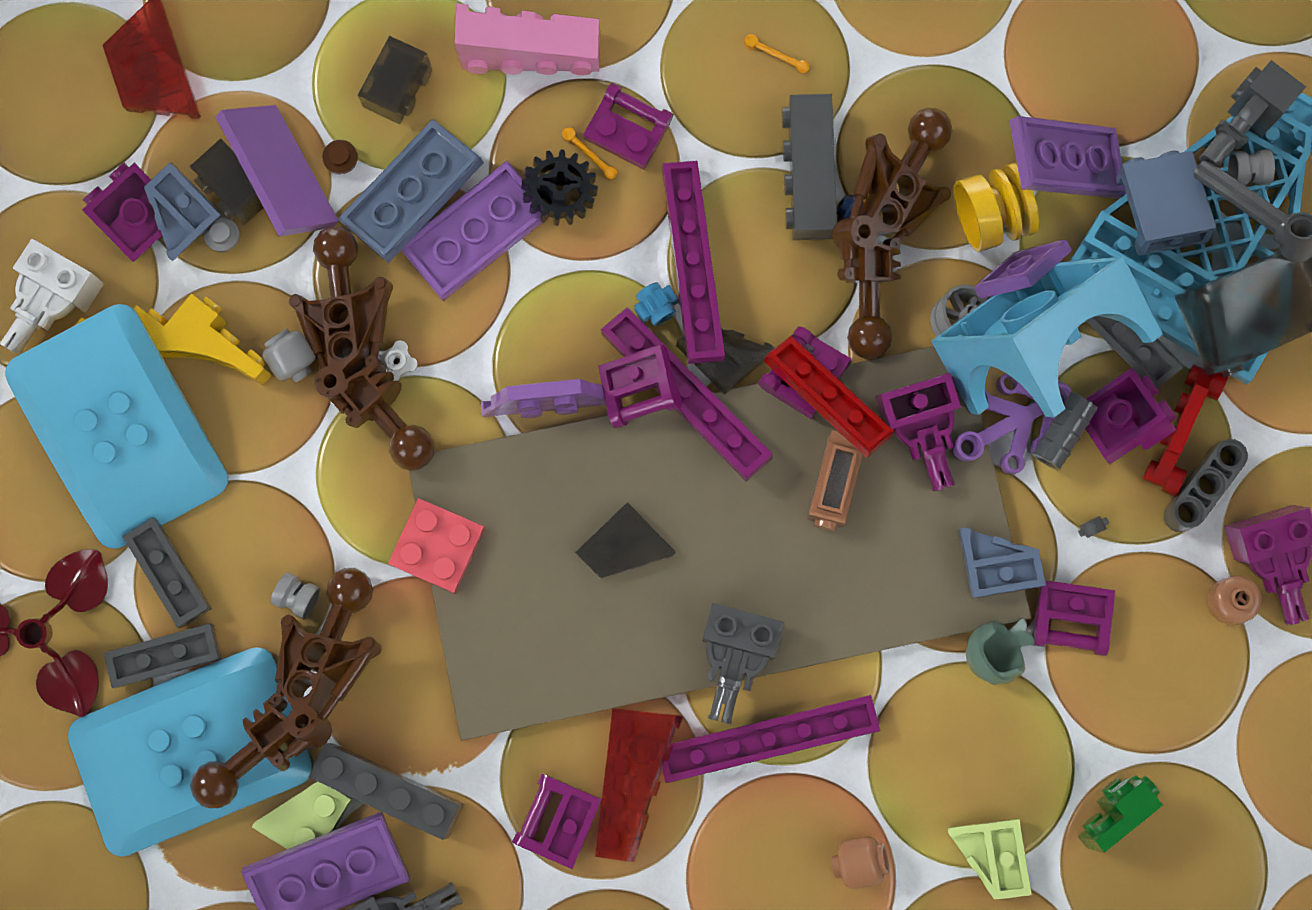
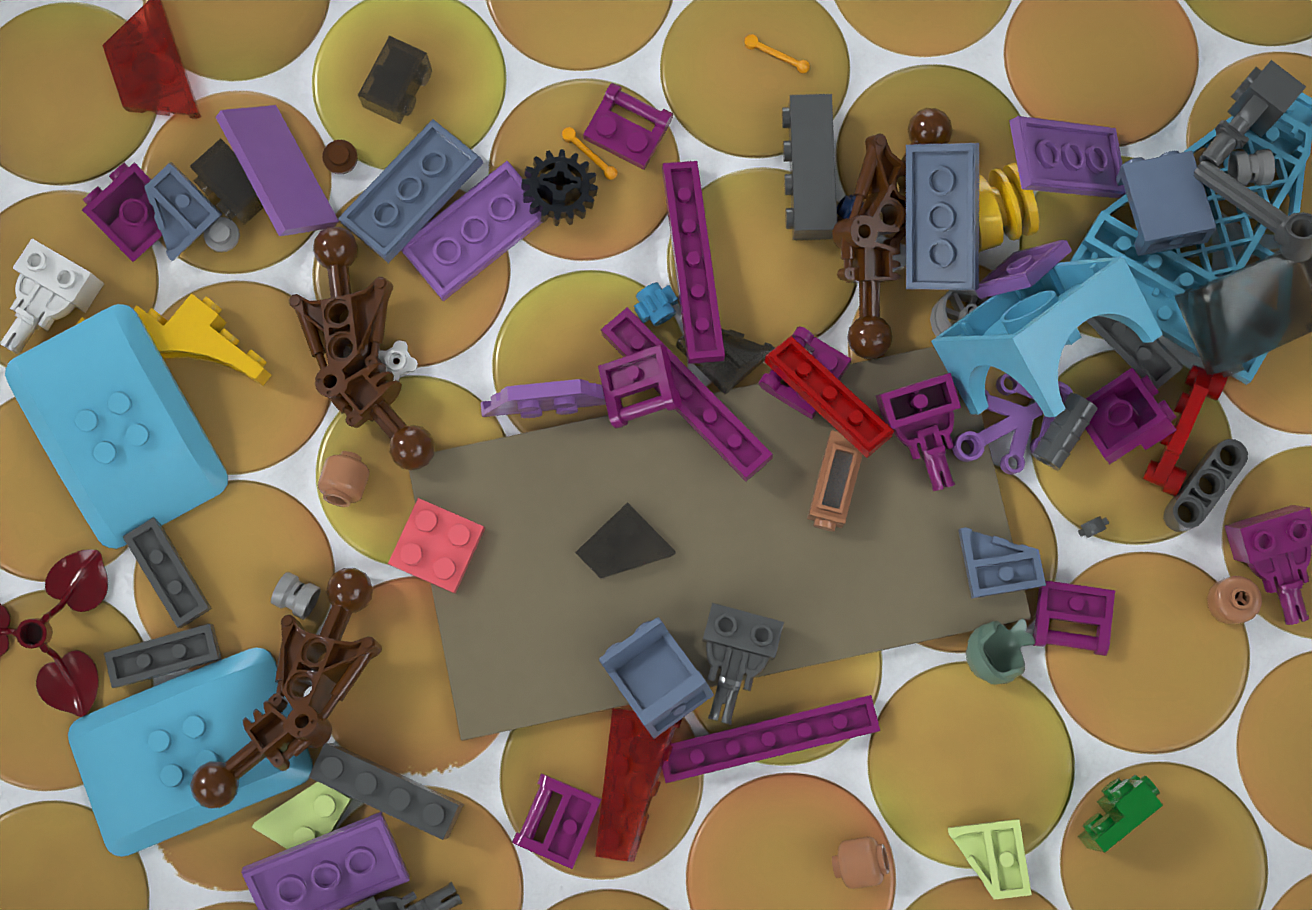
light grey head [262,328,316,383] -> none
bright pink wedge [454,3,600,75] -> none
none -> nougat head [318,451,370,507]
none -> sand blue panel [599,617,714,739]
none -> sand blue tile [906,143,979,290]

